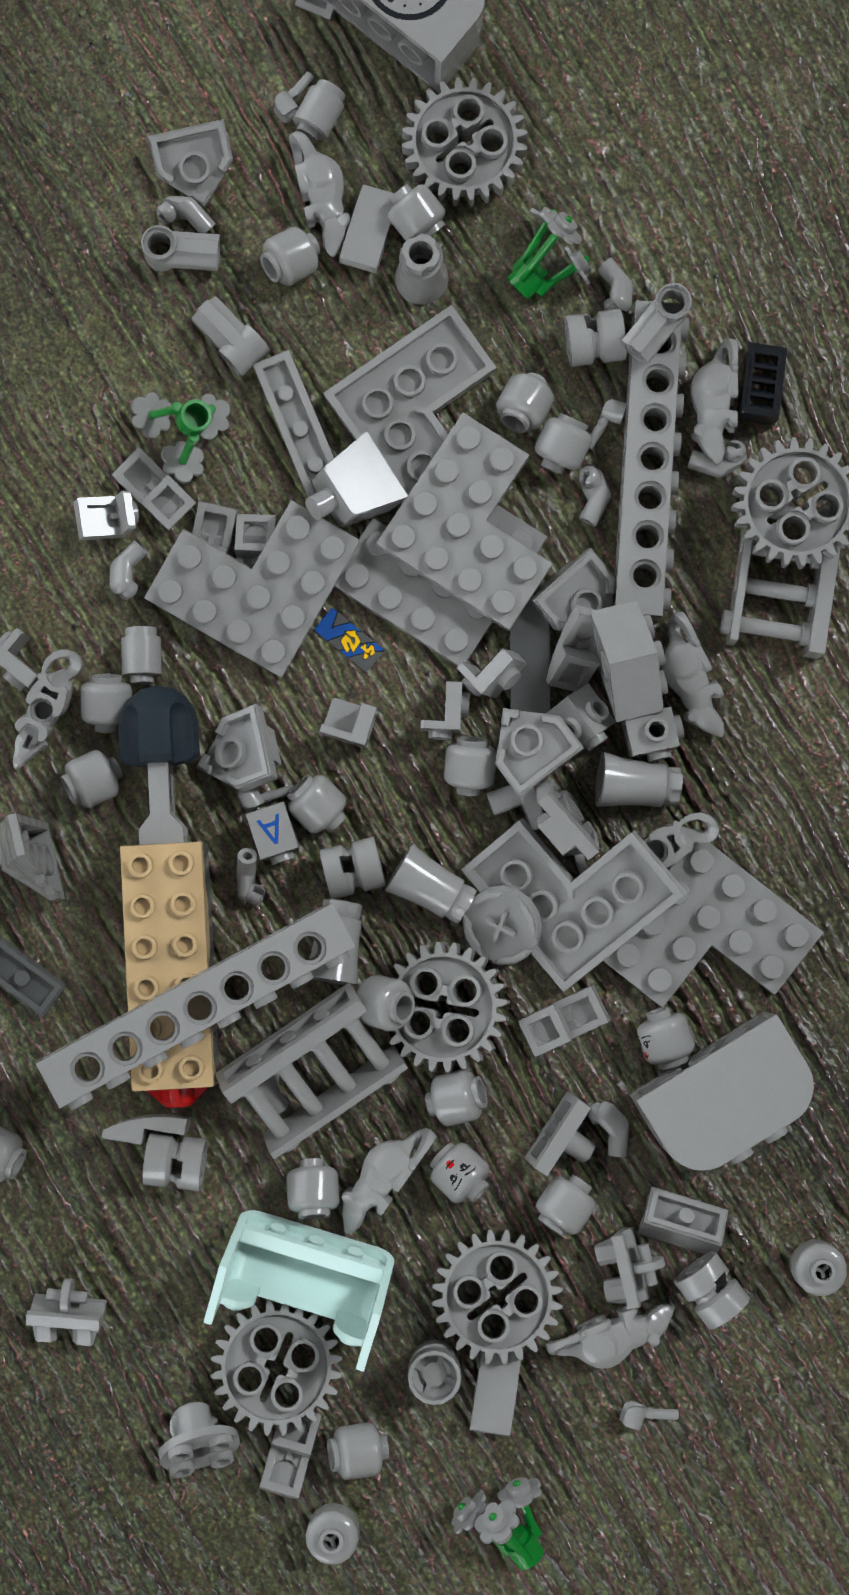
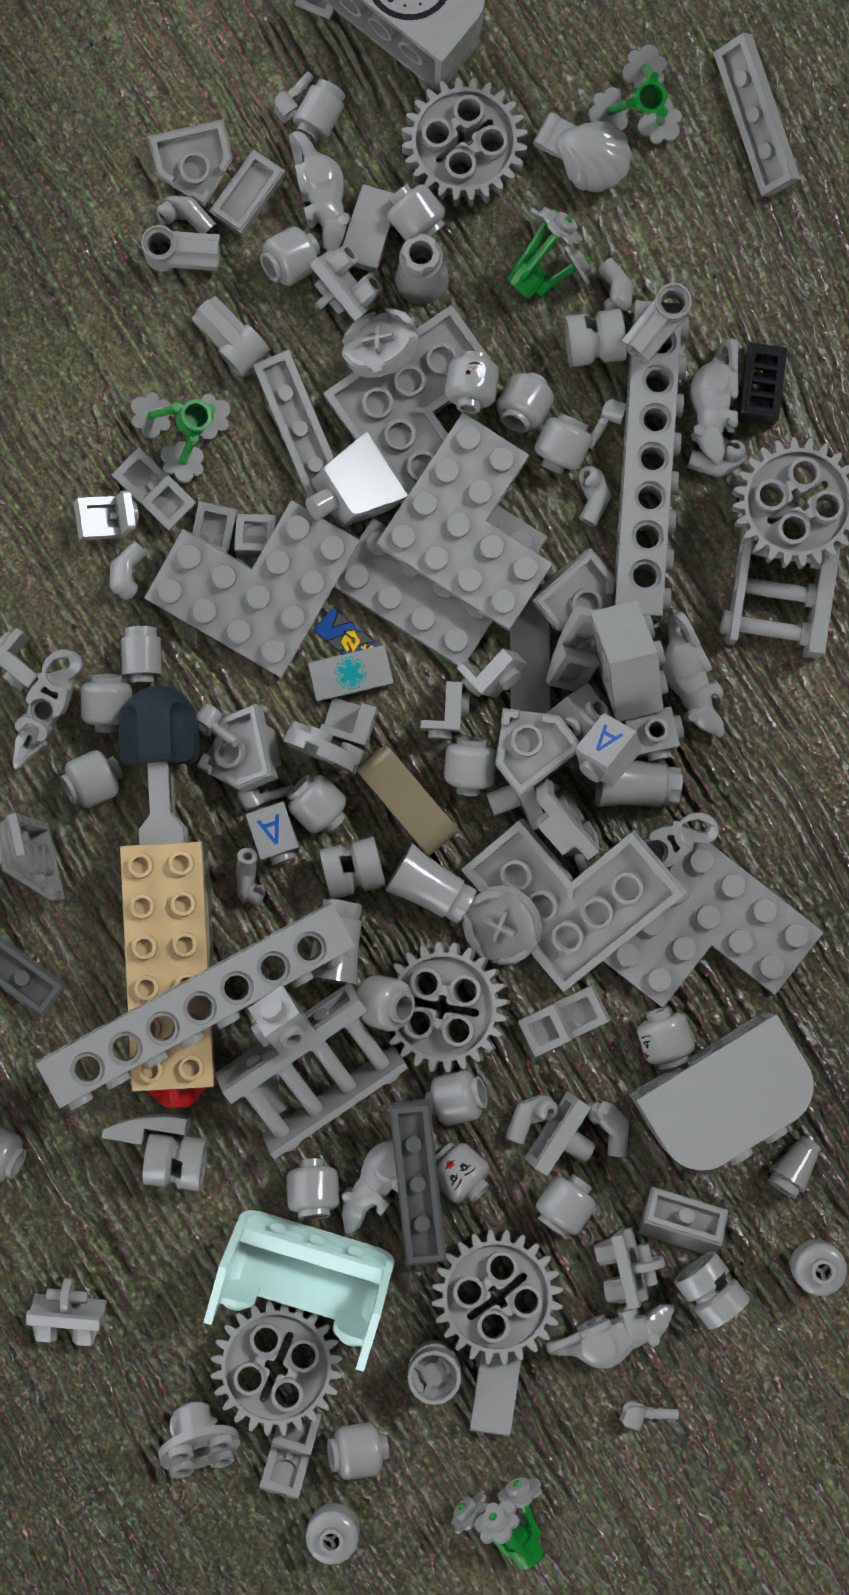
none -> light grey hand [196,704,240,747]
none -> light grey tile [209,149,286,237]
none -> light grey brick [248,985,318,1060]
none -> light grey plate [283,721,365,774]
none -> light grey tile [308,645,394,702]
none -> light grey hips [310,244,383,321]
none -> light grey tile [342,308,419,378]
none -> dark tan beam [357,744,459,857]
none -> dark grey tile [389,1099,447,1265]
none -> light grey head [445,350,499,414]
none -> light grey arm [505,1095,558,1144]
none -> light grey animal [533,113,632,193]
none -> light grey brick [575,713,641,787]
none -> light grey plant [588,44,682,144]
none -> light grey plate [713,33,801,197]
none -> light grey cone [768,1135,821,1199]

